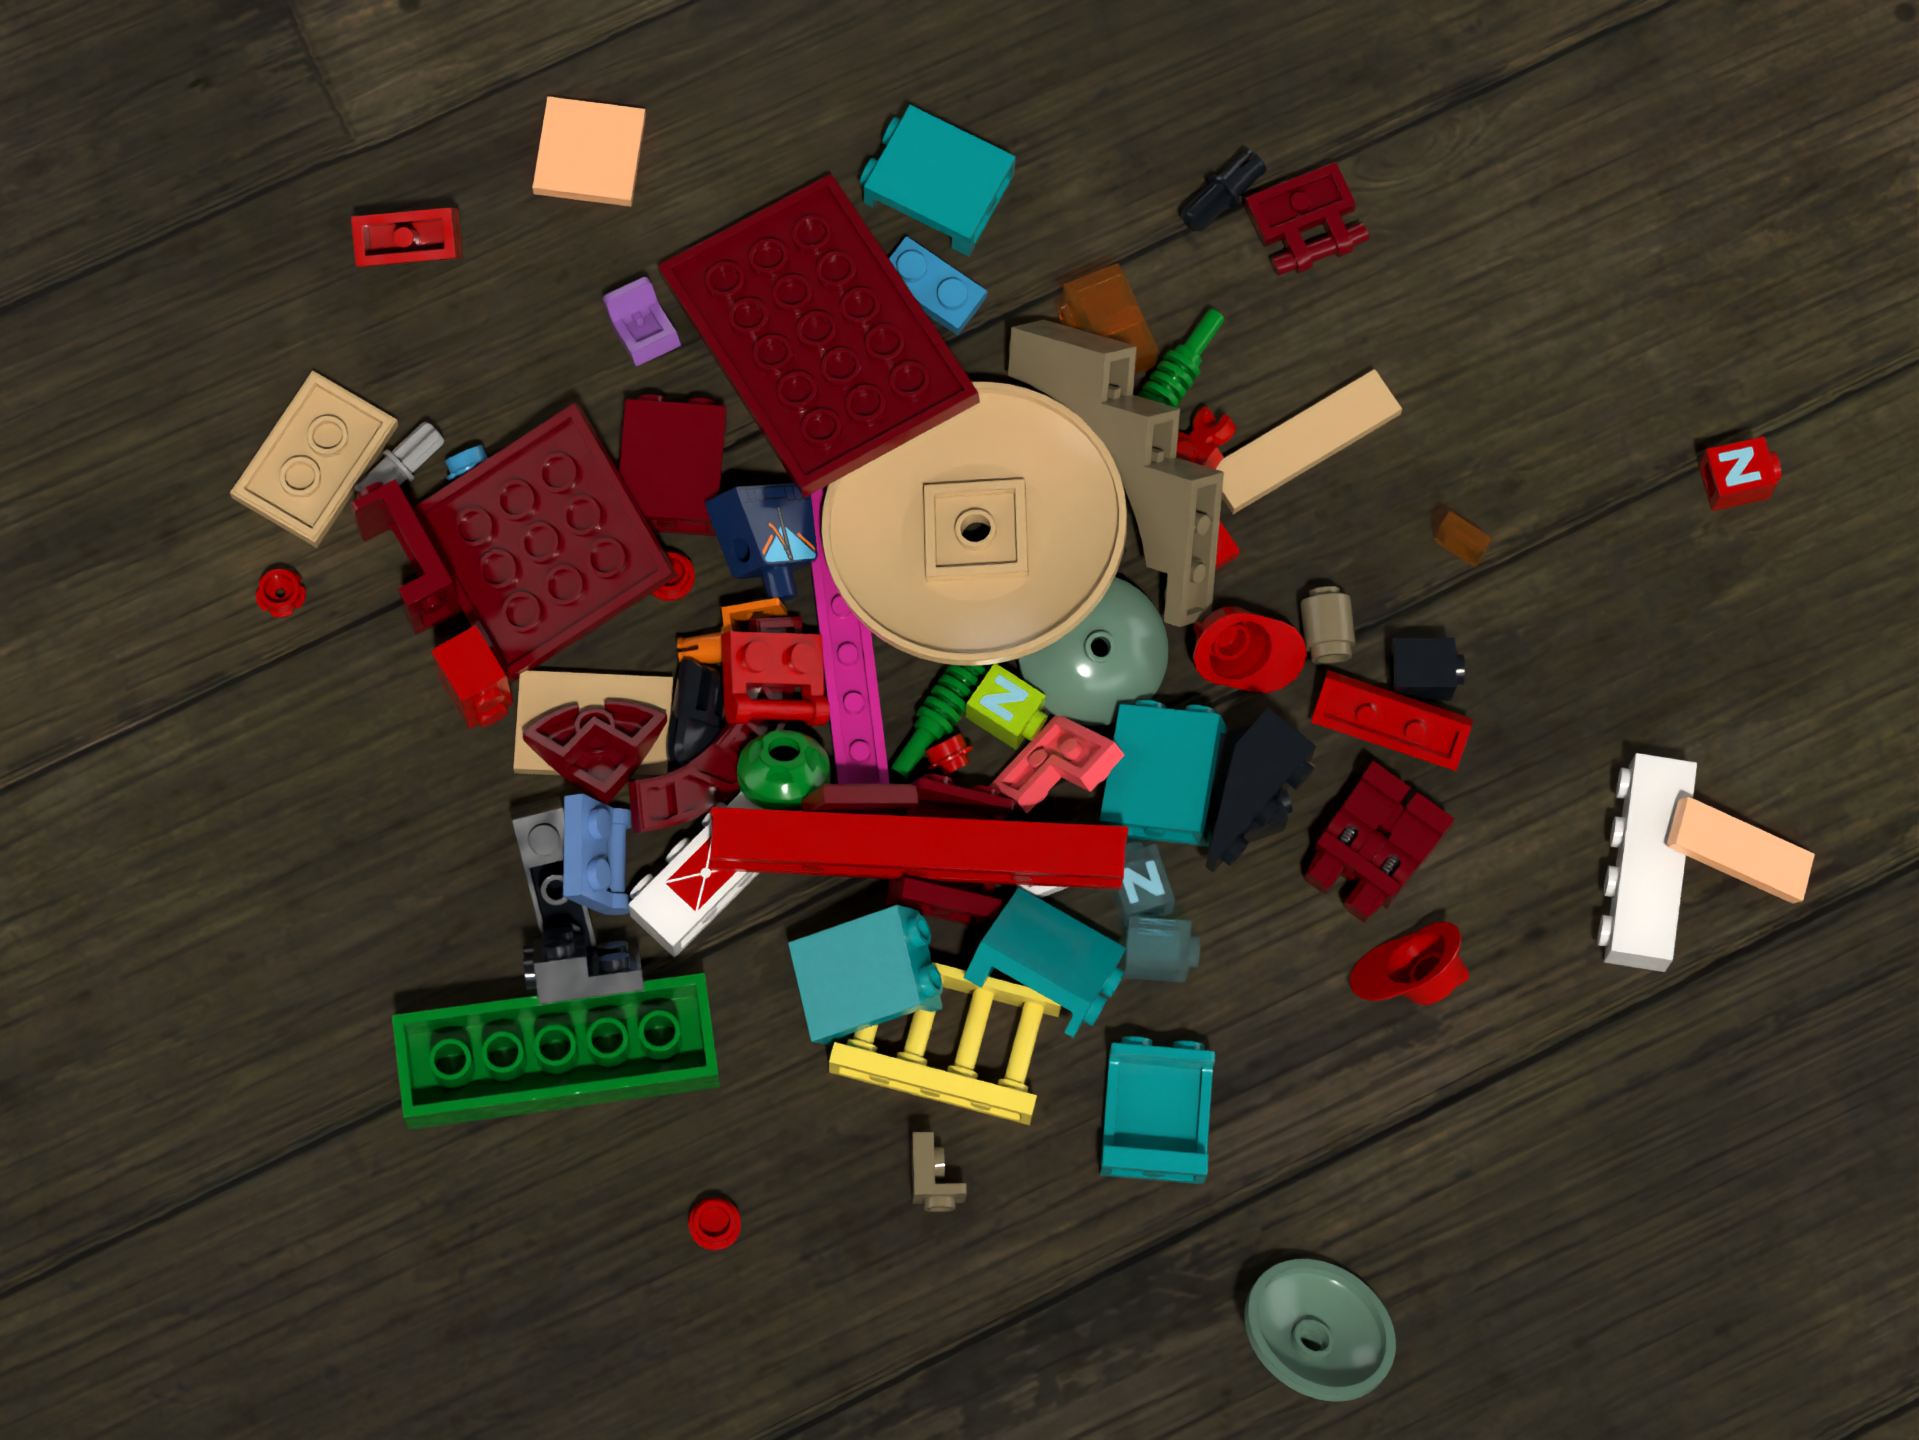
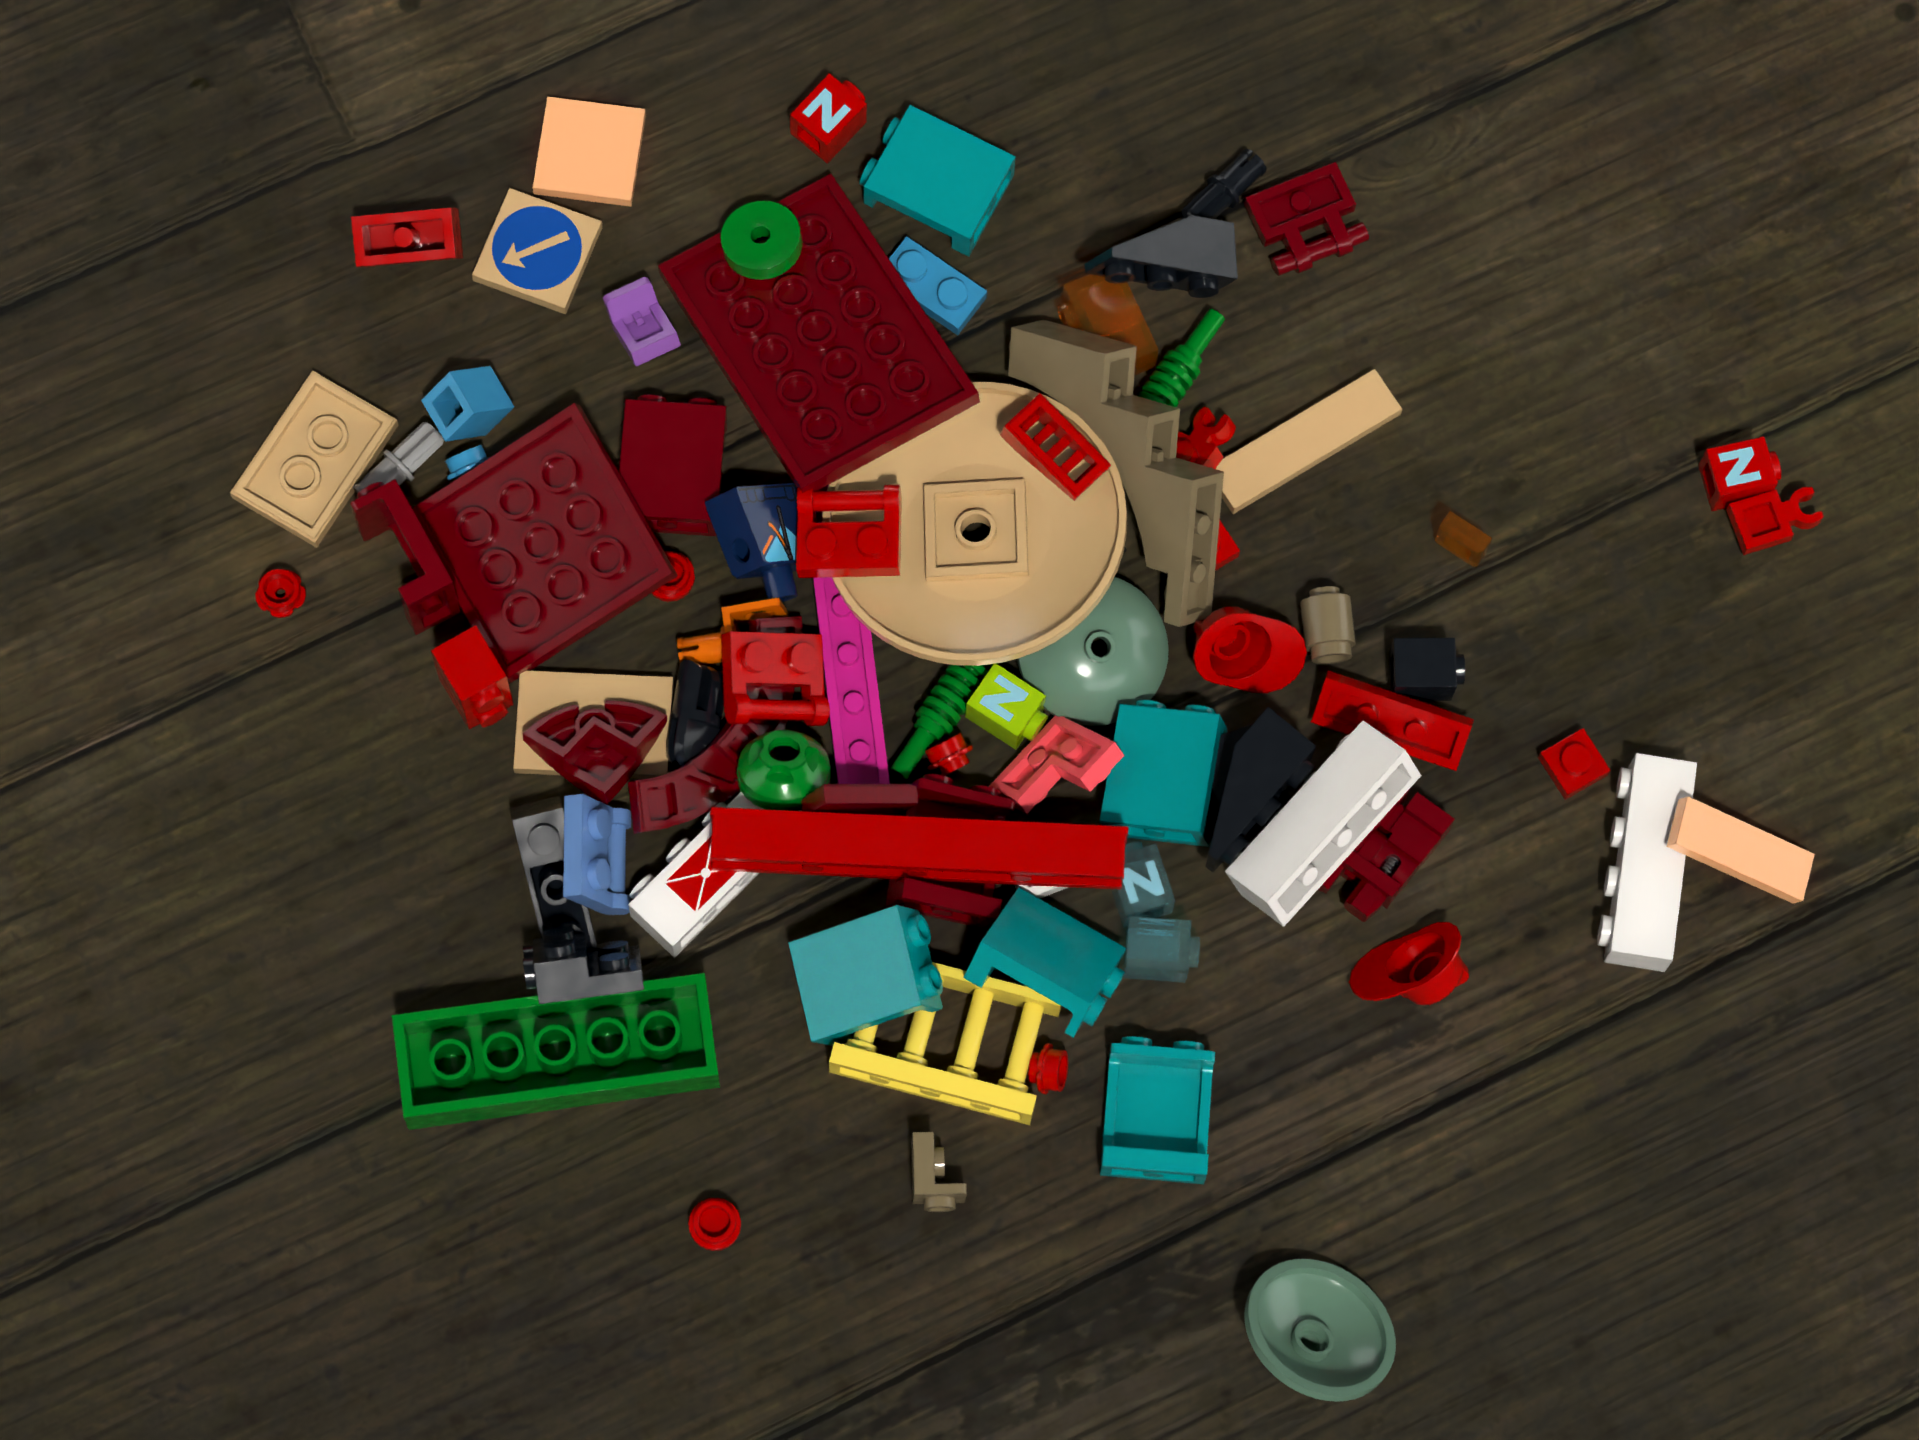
none -> dark azure brick [421,366,515,442]
none -> tile [472,188,603,314]
none -> green piece [721,201,803,280]
none -> red brick [790,73,867,164]
none -> red plate [796,484,902,578]
none -> red slope [1000,393,1111,501]
none -> red plate [1028,1043,1068,1095]
none -> black slope [1084,215,1238,298]
none -> white brick [1225,721,1422,927]
none -> red plate [1538,728,1611,800]
none -> red plate [1726,487,1824,555]

